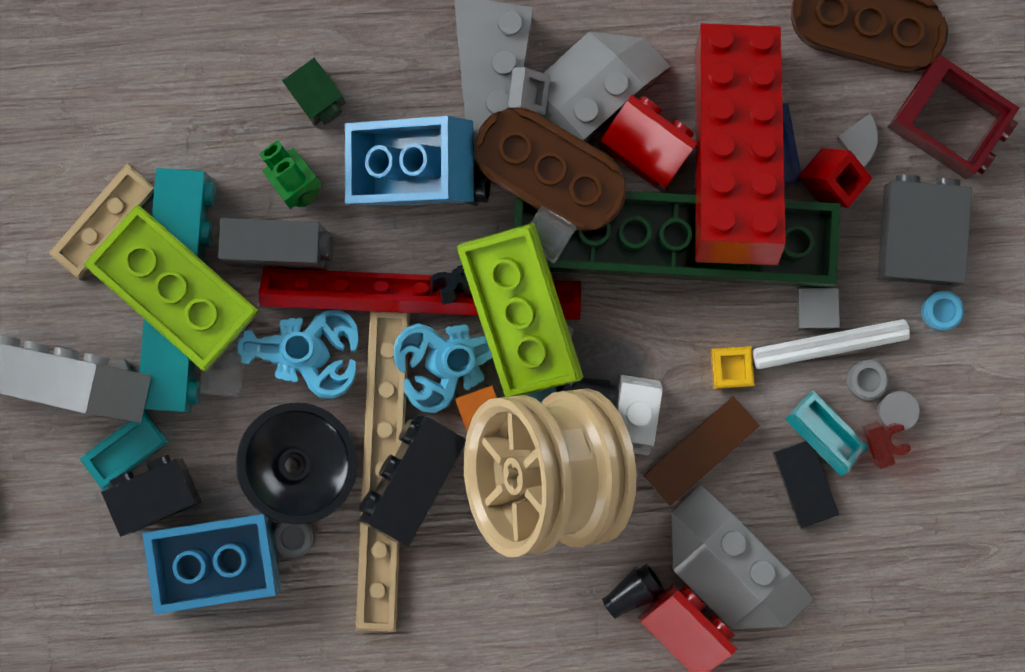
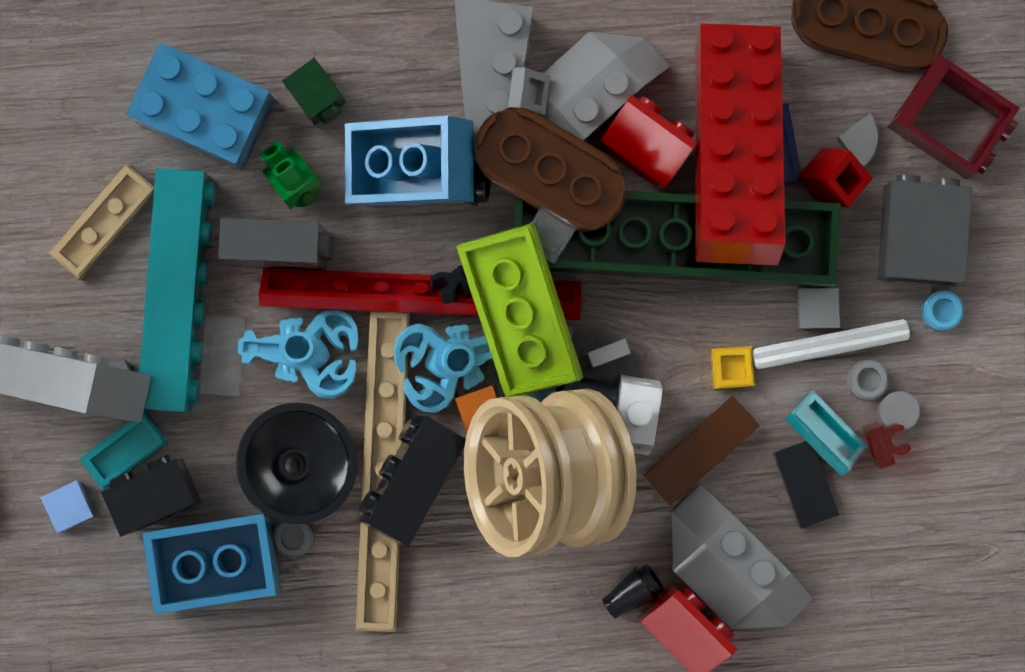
lime tile [83,204,260,372] -> none
none -> light blue tile [40,480,96,534]
none -> dark azure brick [126,42,275,171]
none -> light grey tile [586,339,631,369]

